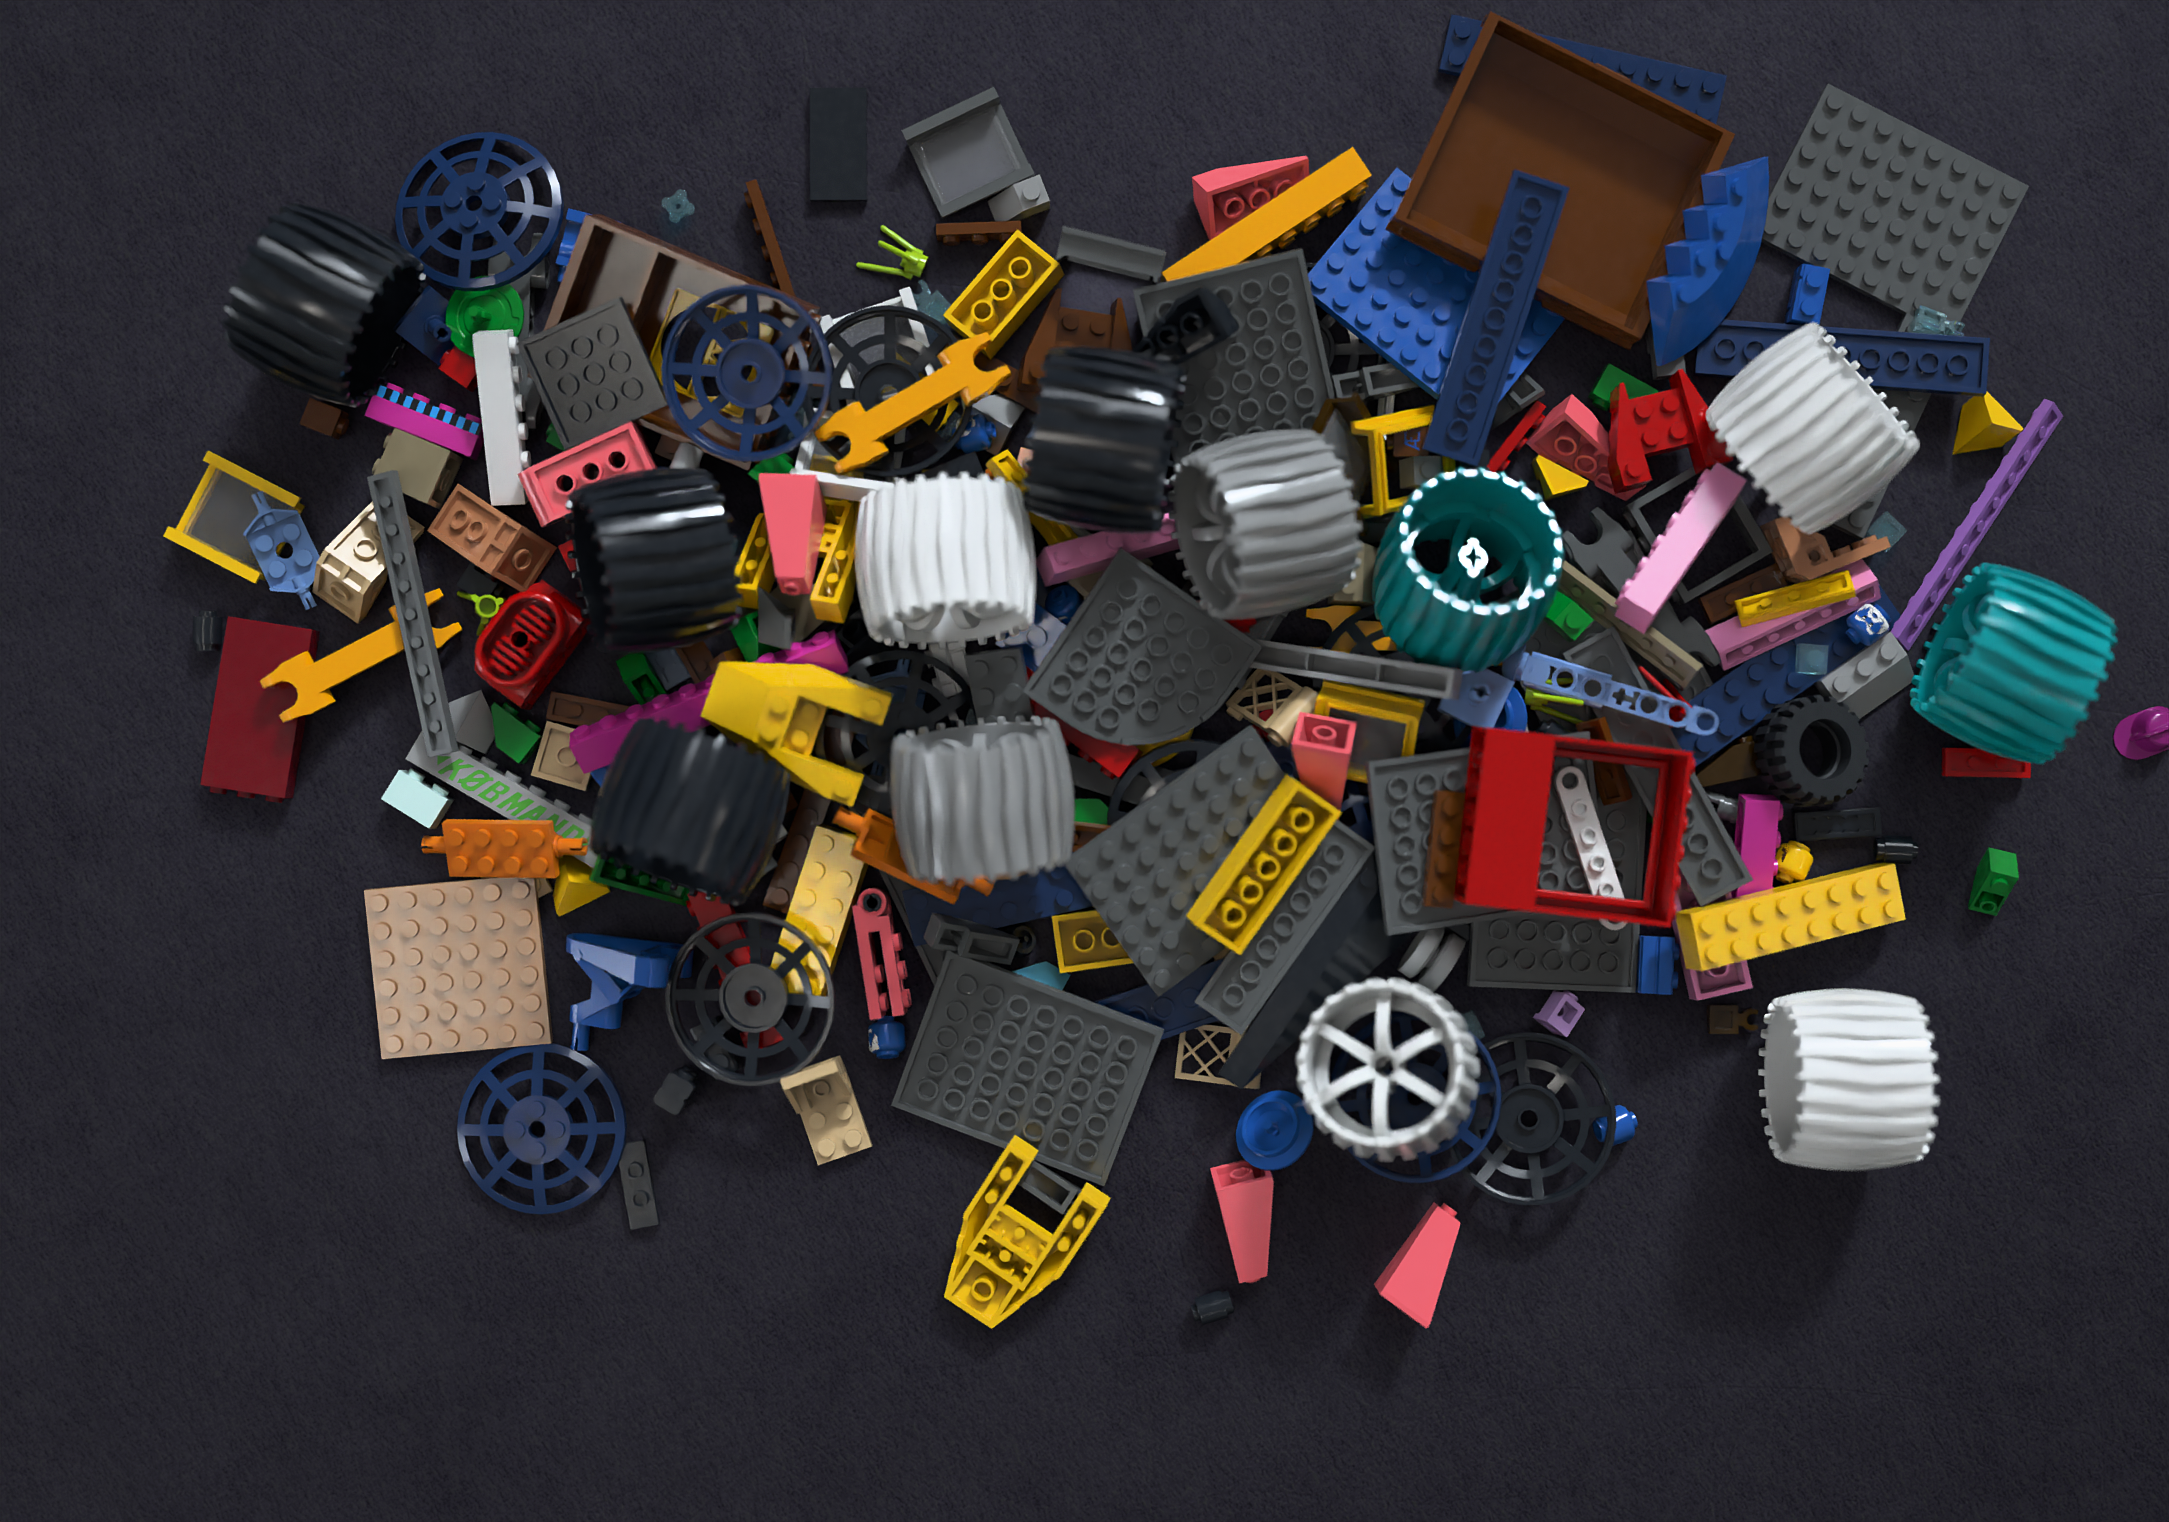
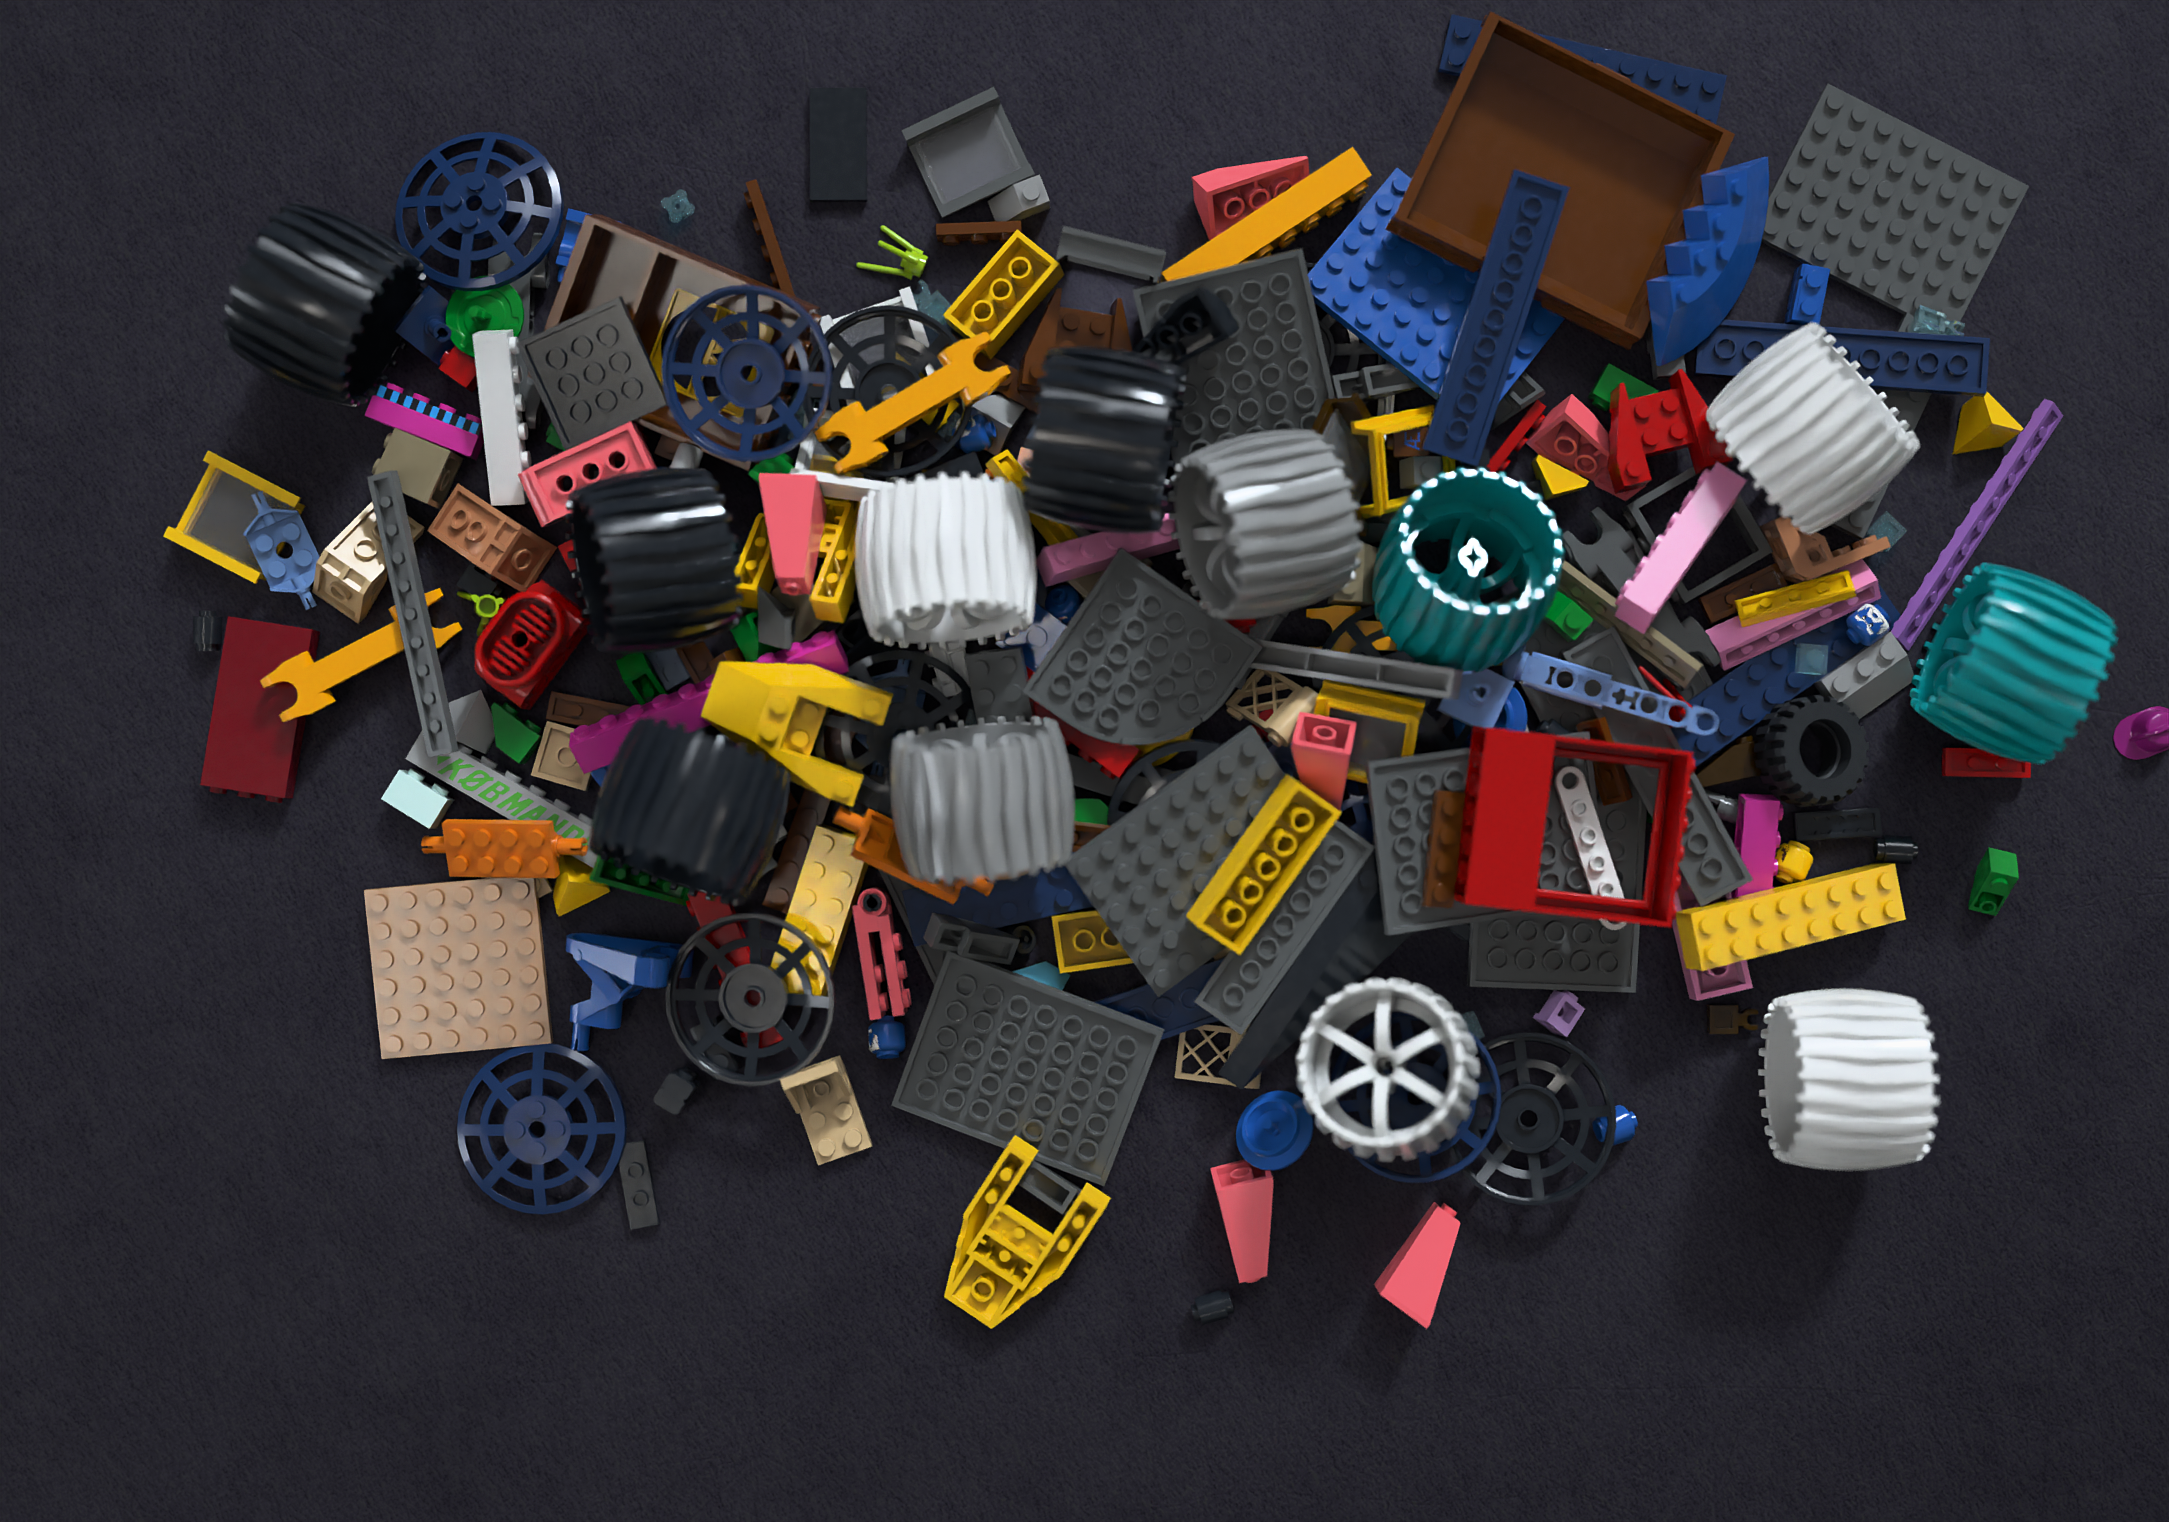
reddish brown brick [300,398,349,440] -> none
light grey wheel [1397,927,1466,991] -> none
lime plant [1524,678,1584,724] -> none
blue brick [1636,935,1679,995] -> none

